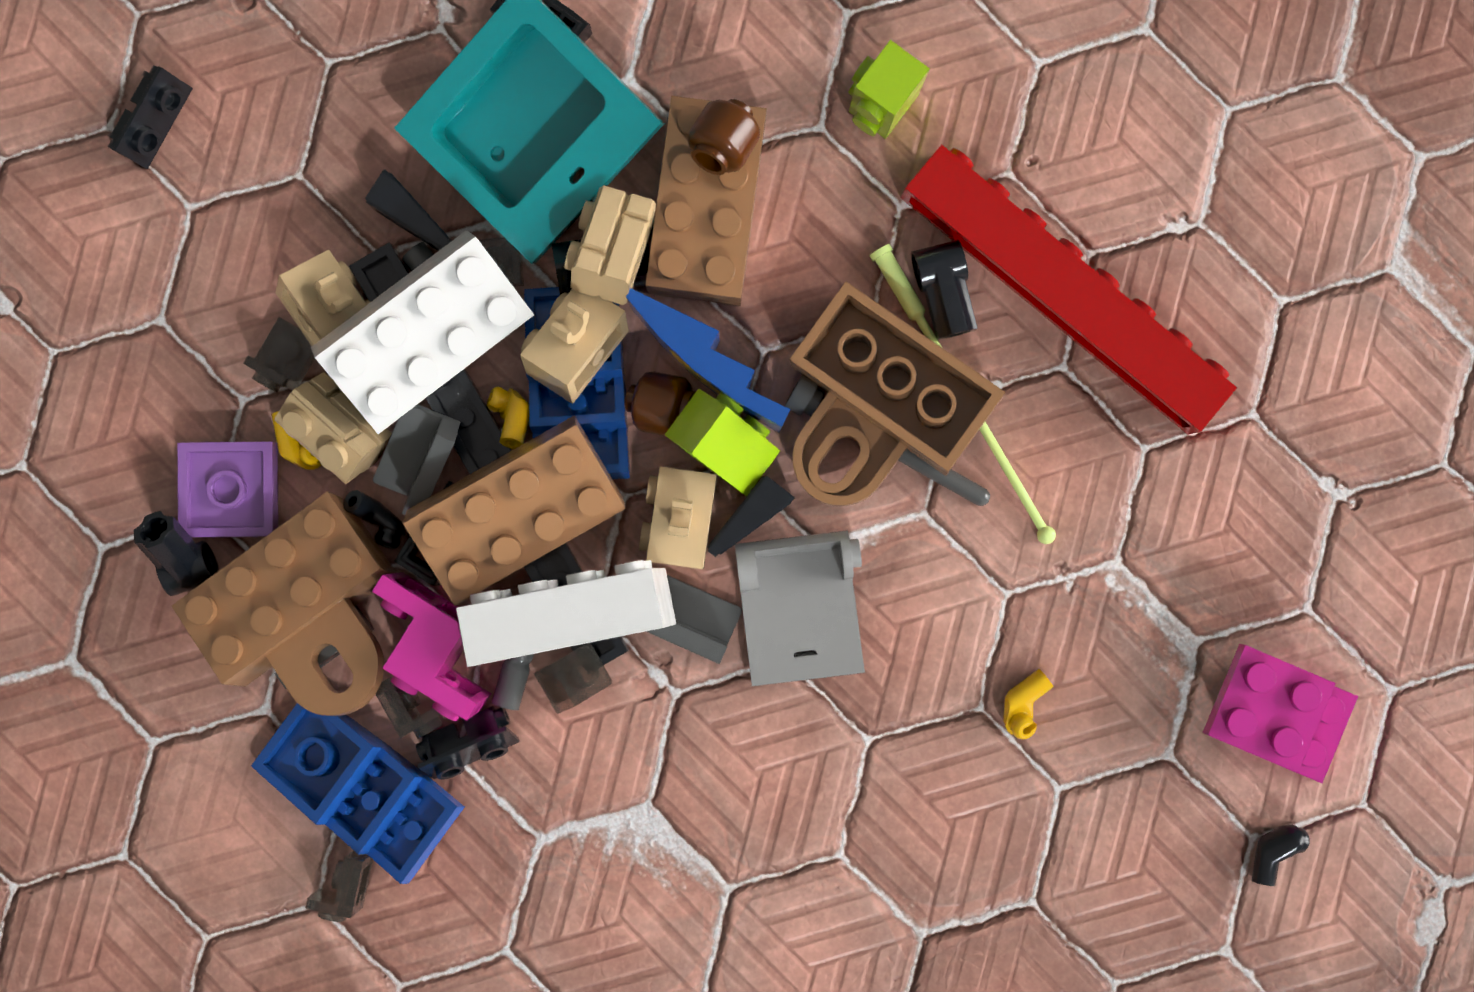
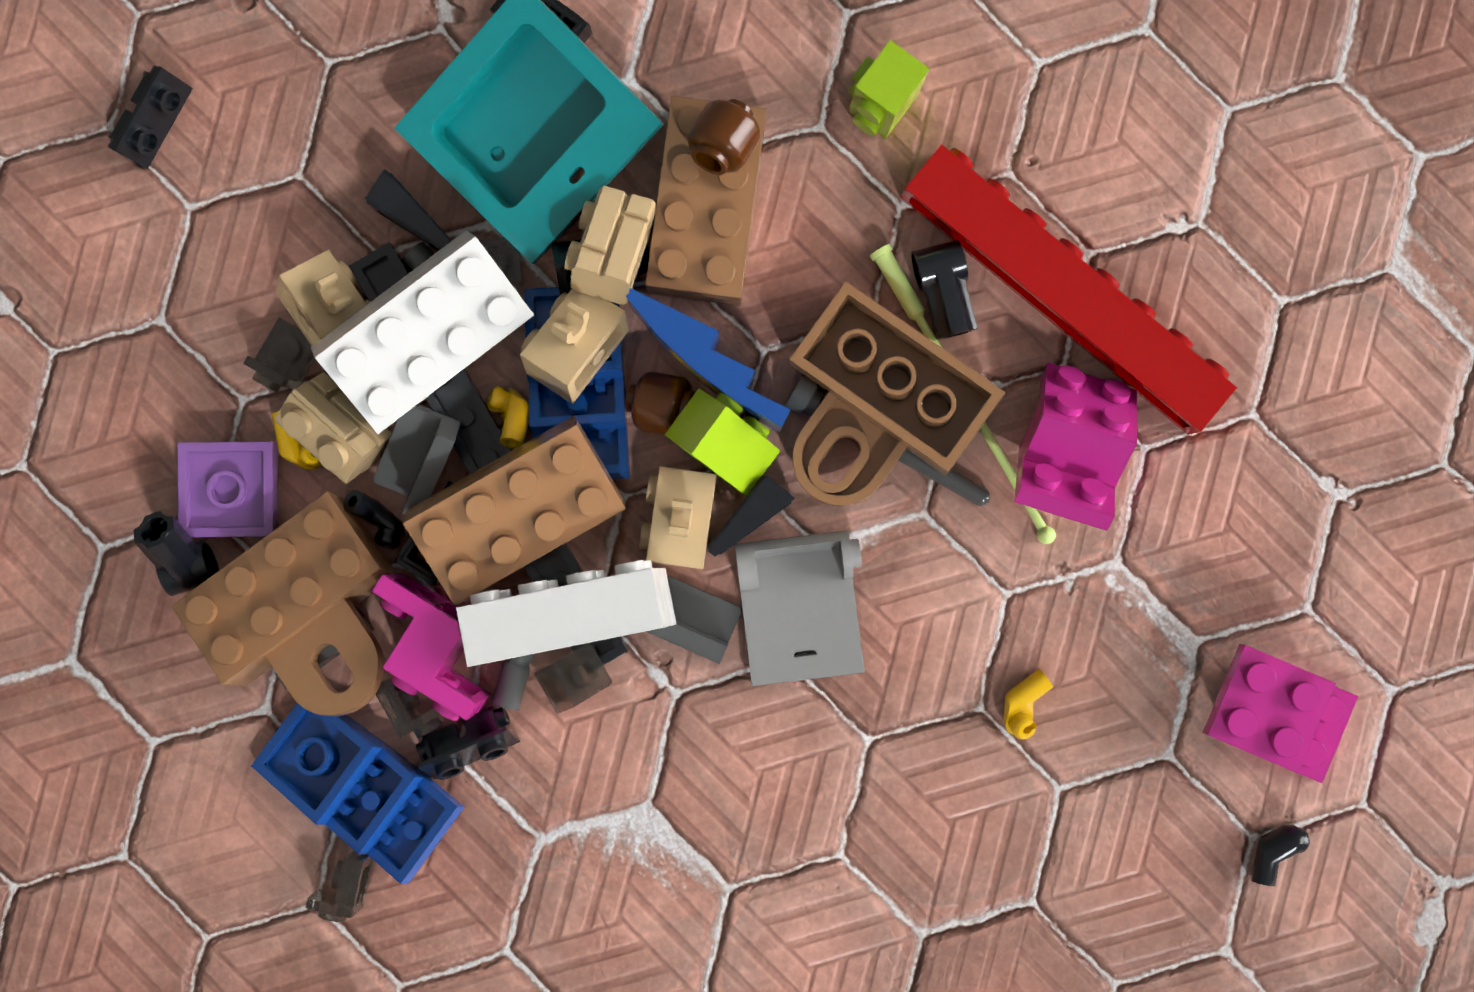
none -> dark pink bracket [1014,362,1137,531]

